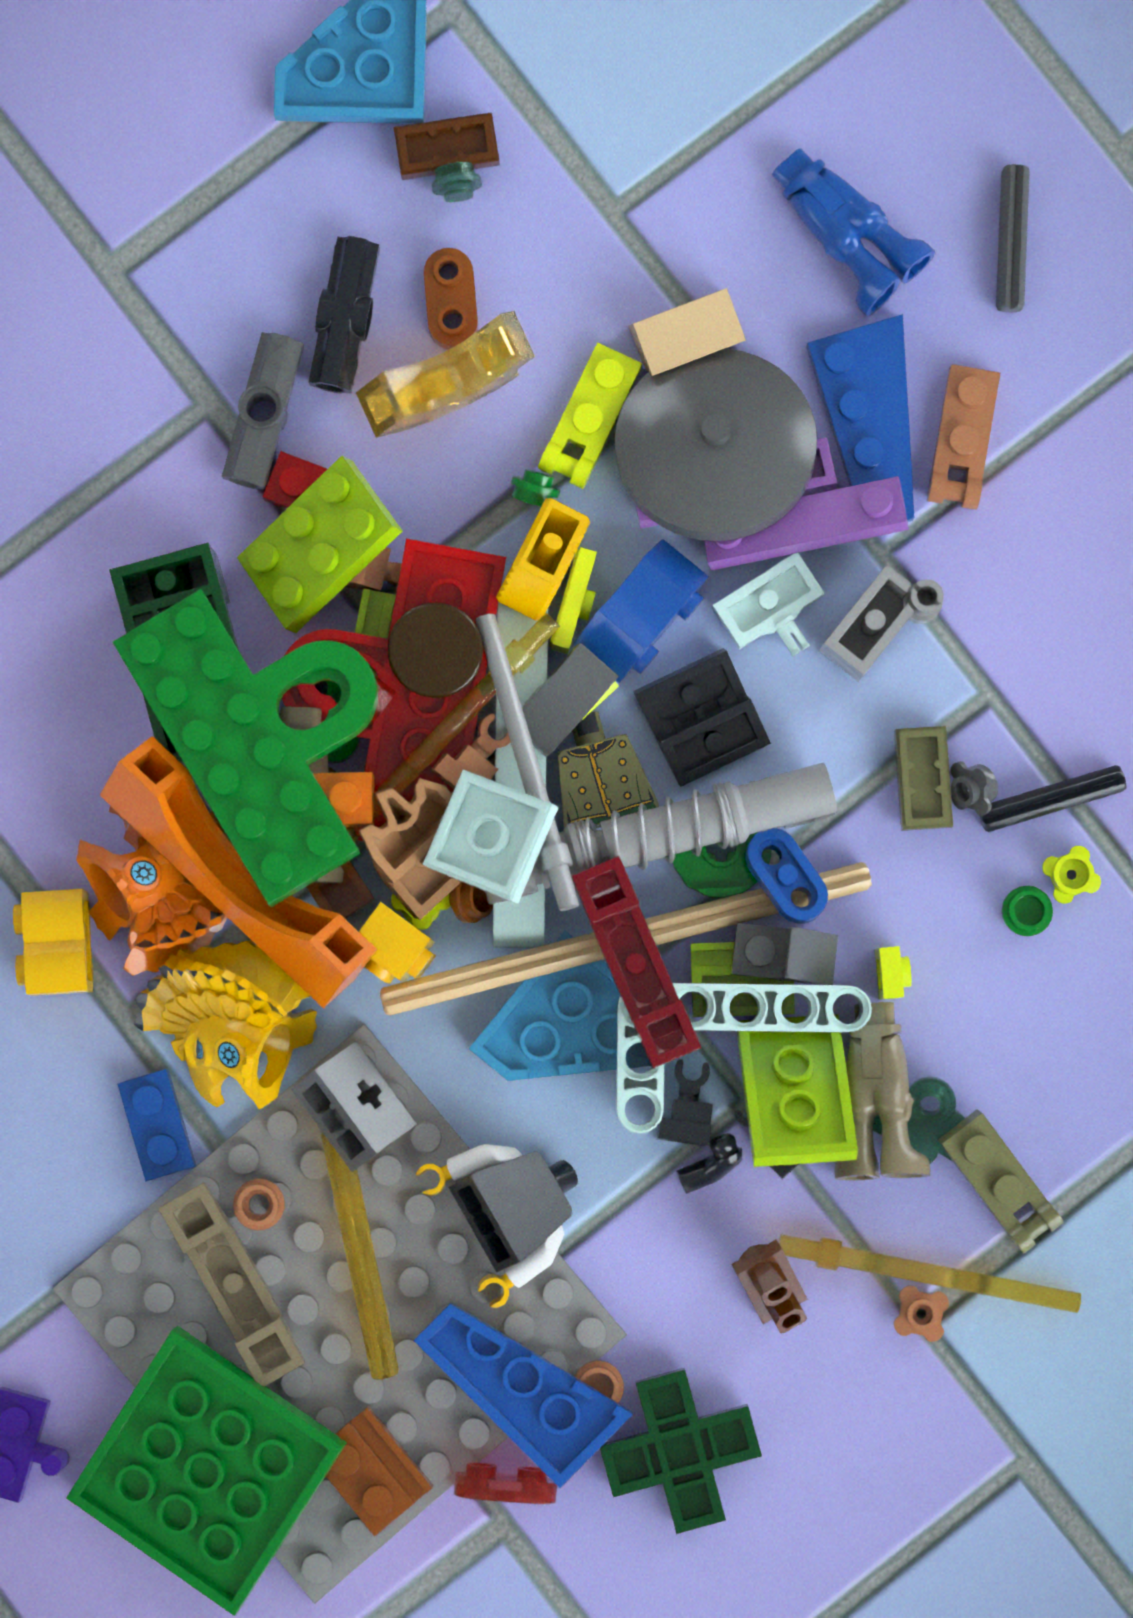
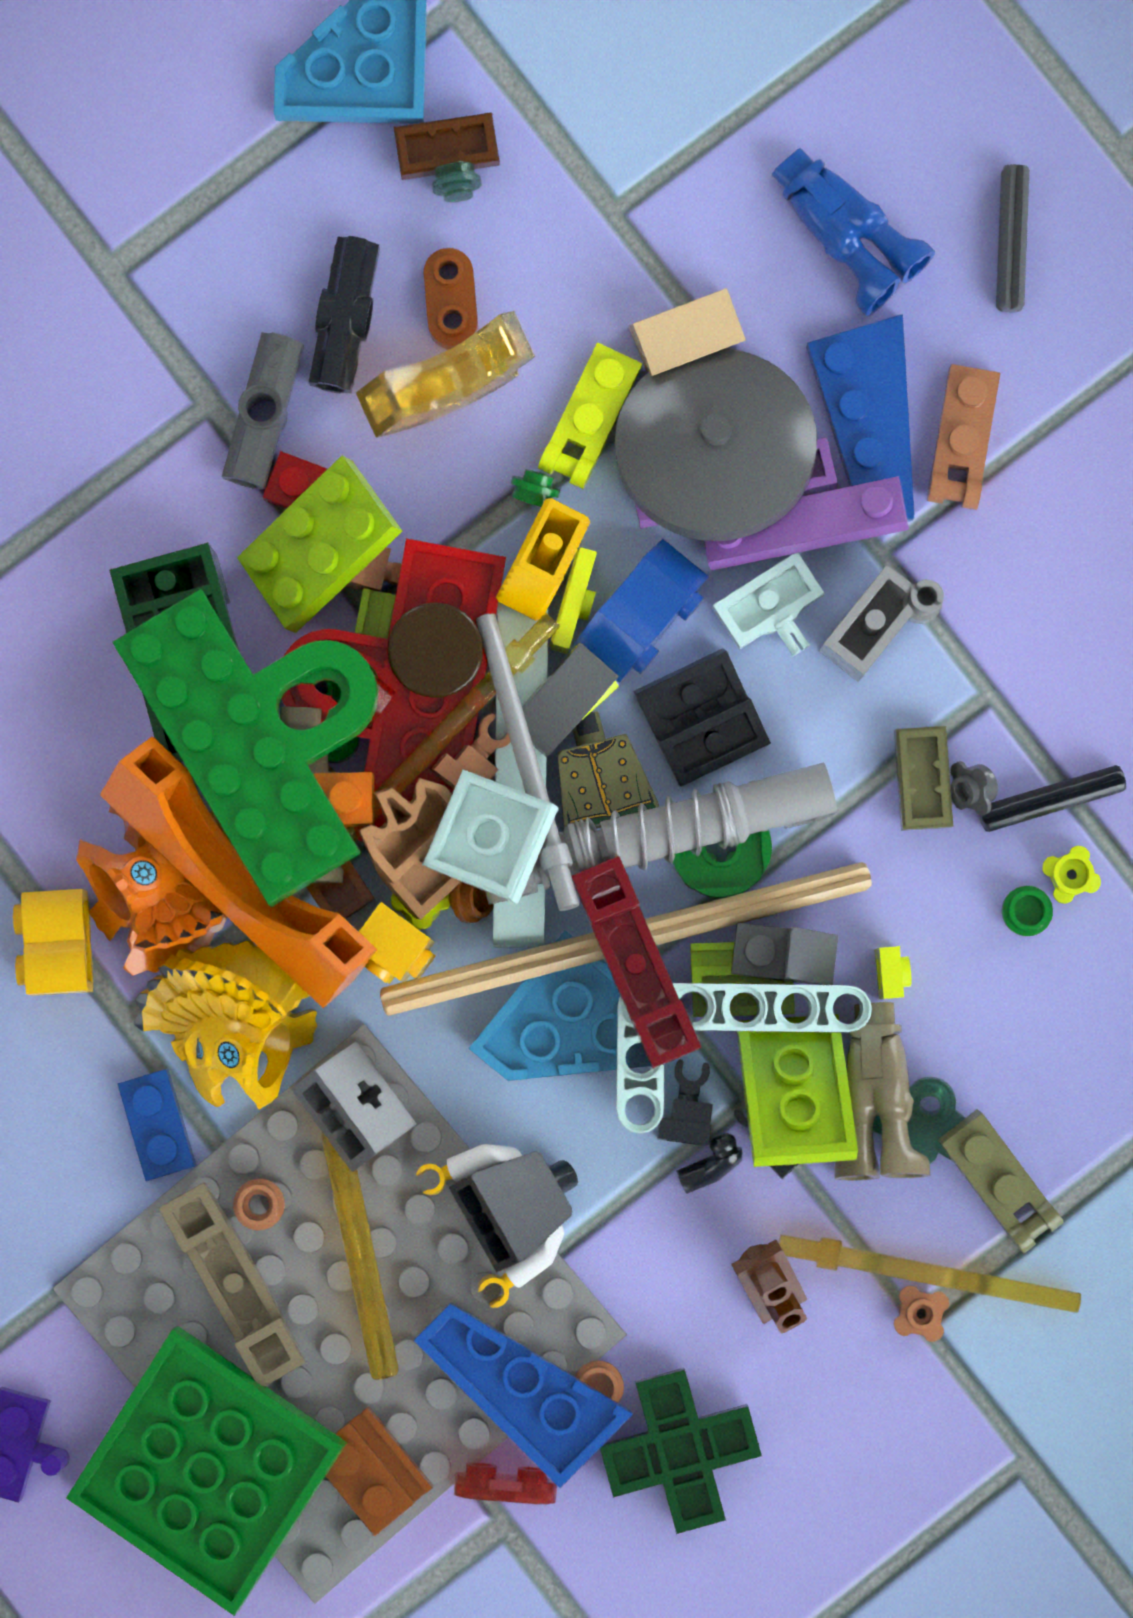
blue plate [745,828,828,924] -> none

